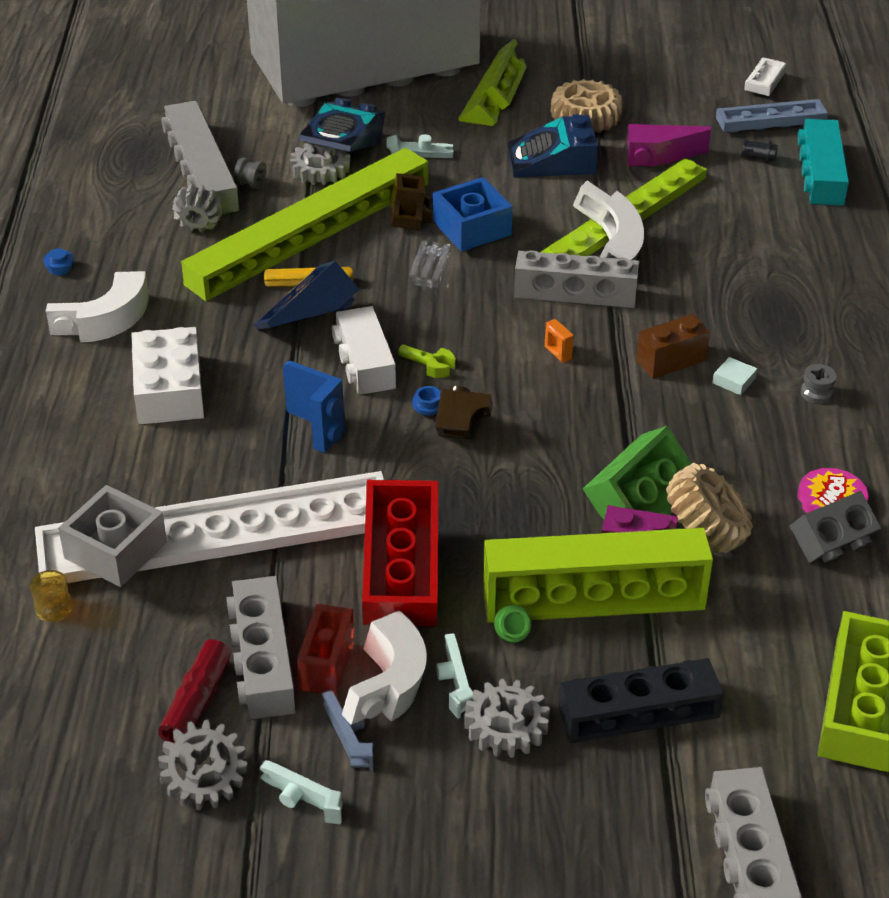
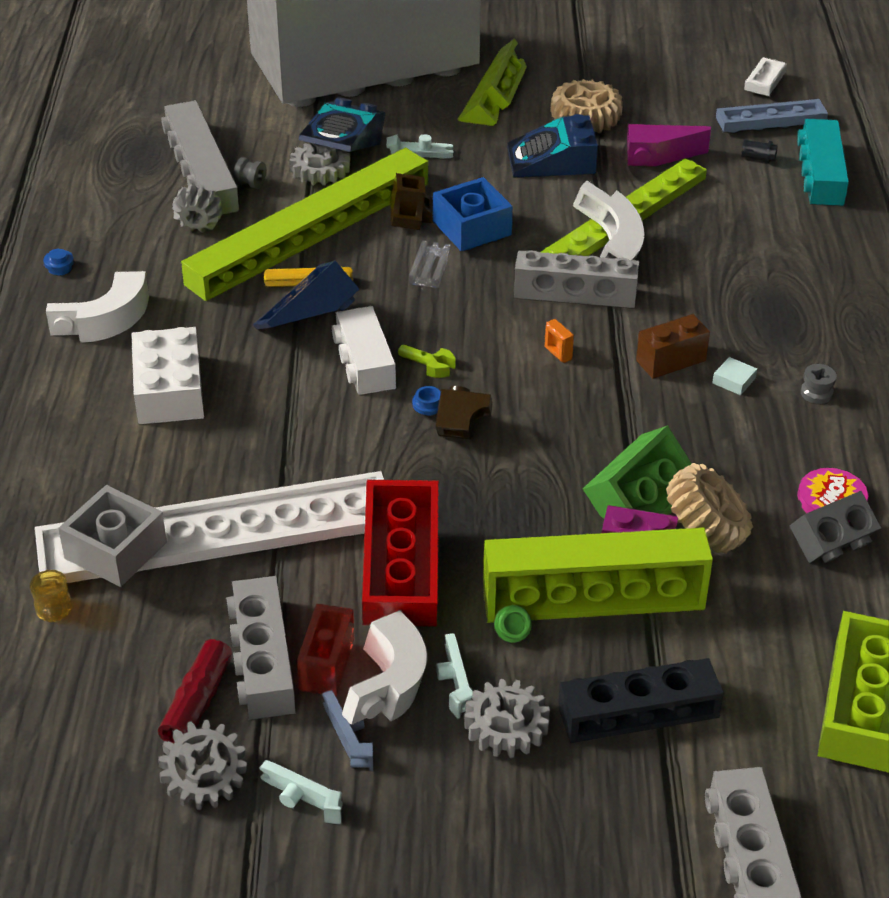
blue bracket [283,361,346,453] -> none

